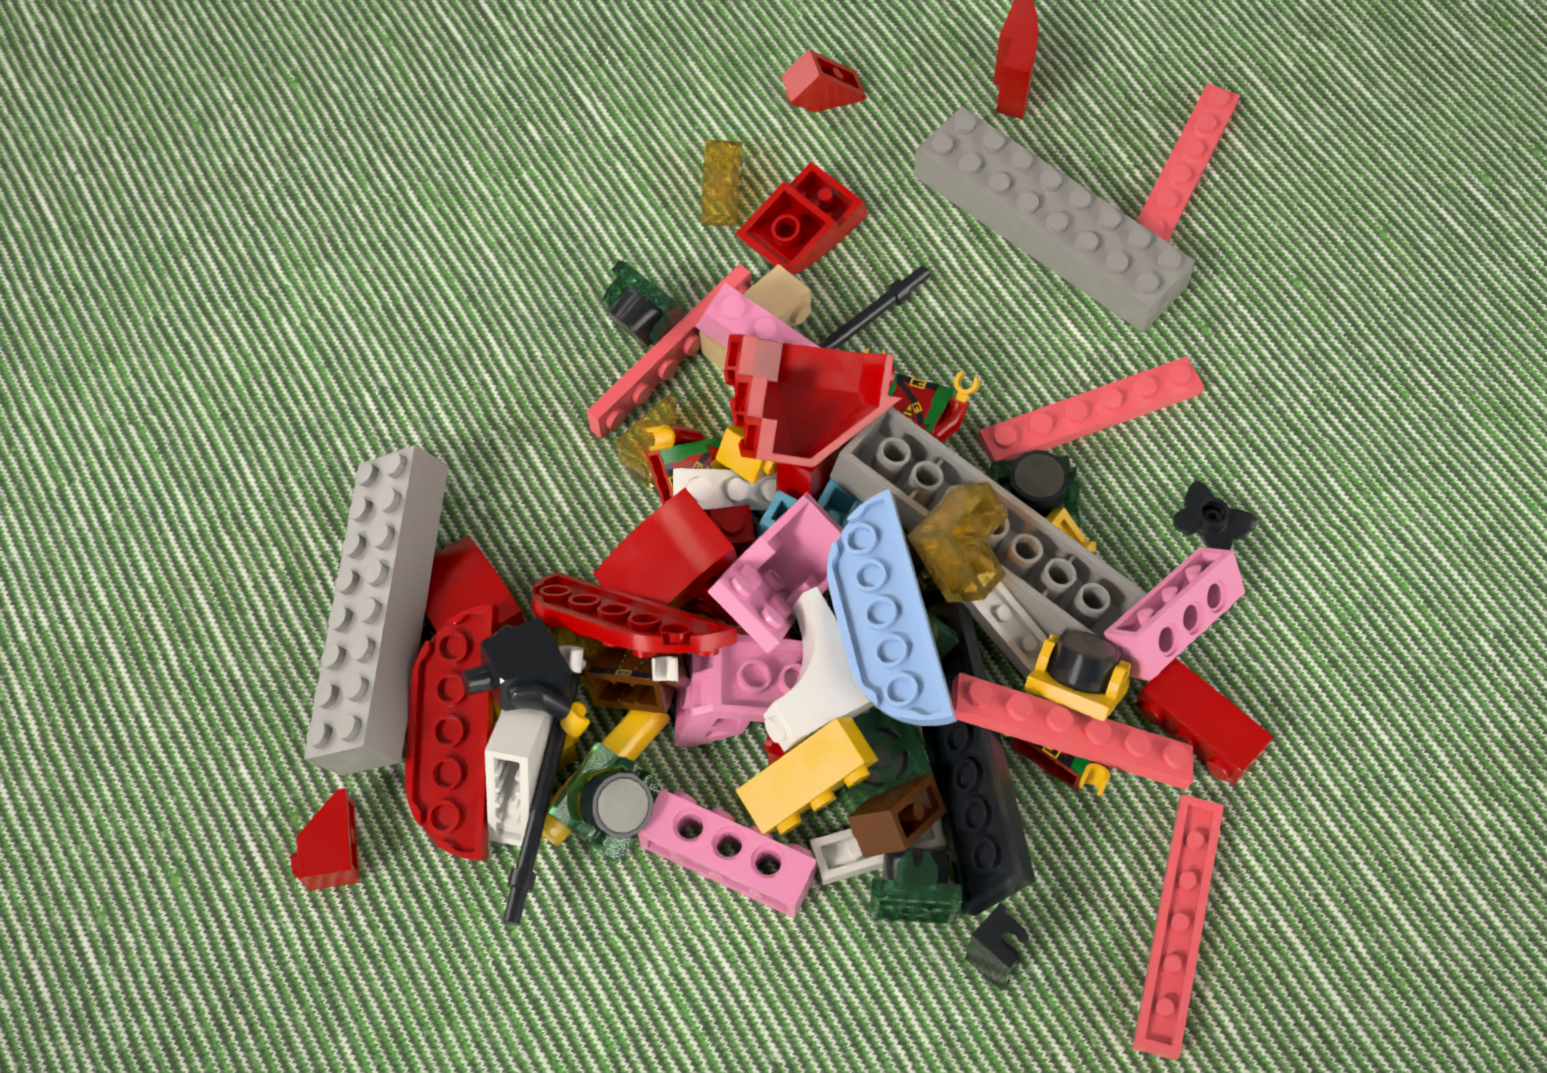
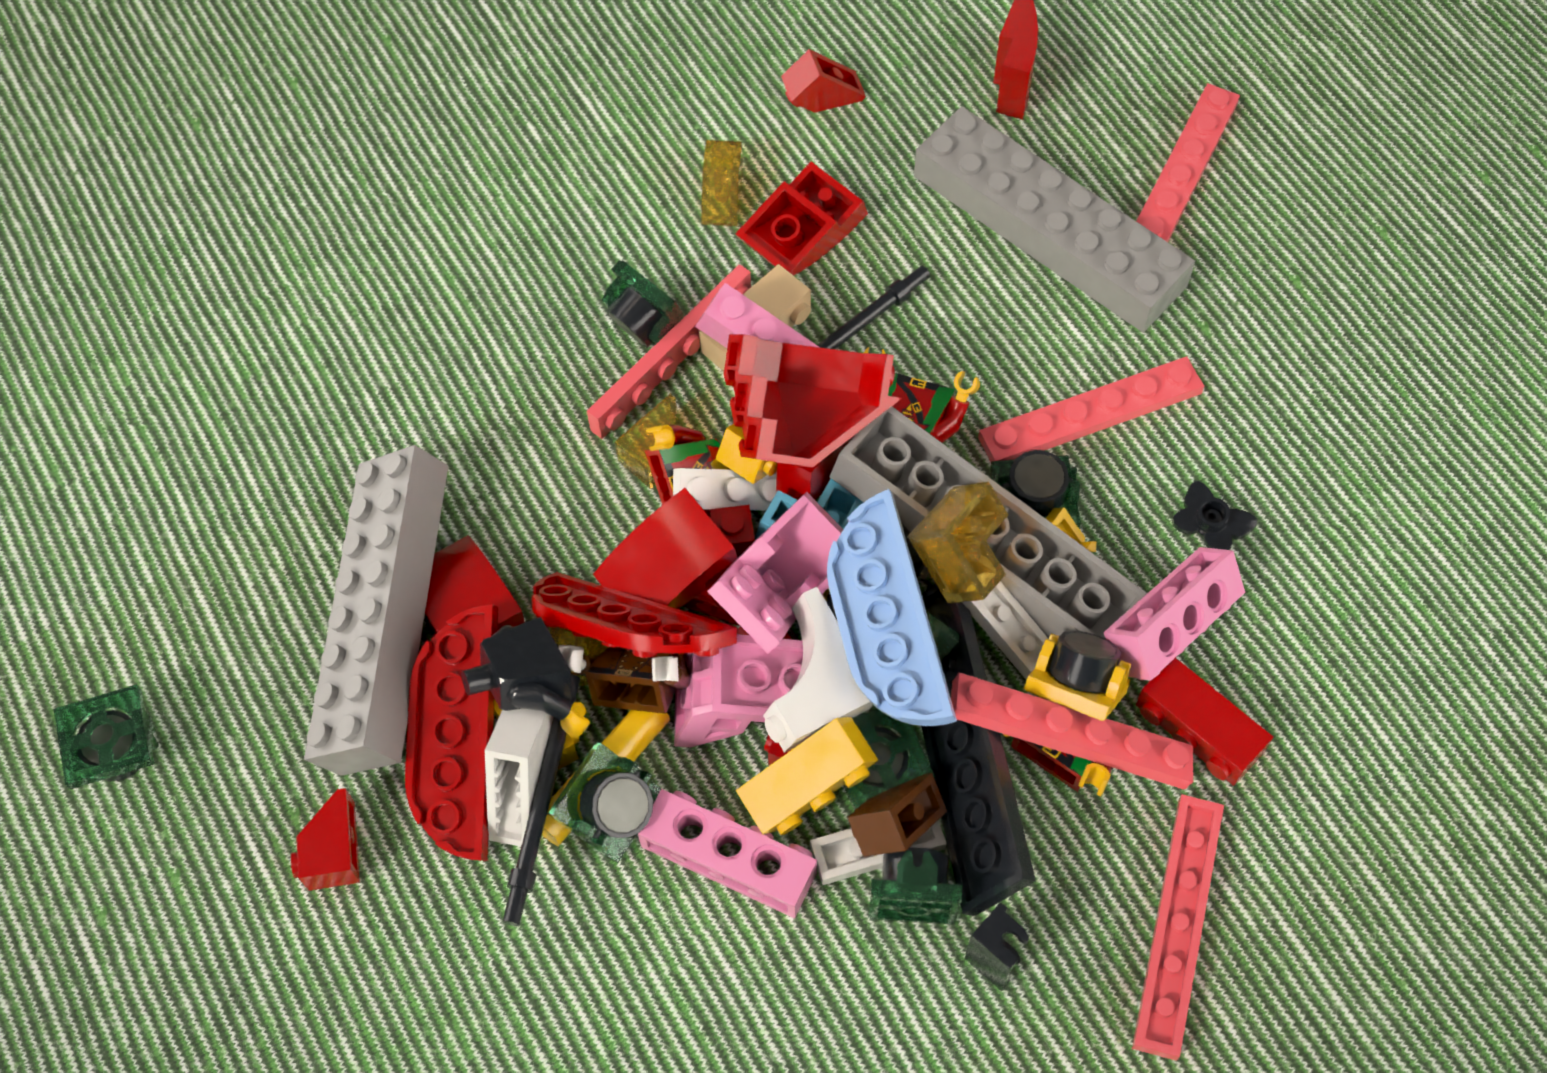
none -> clear green piece [53,684,159,790]

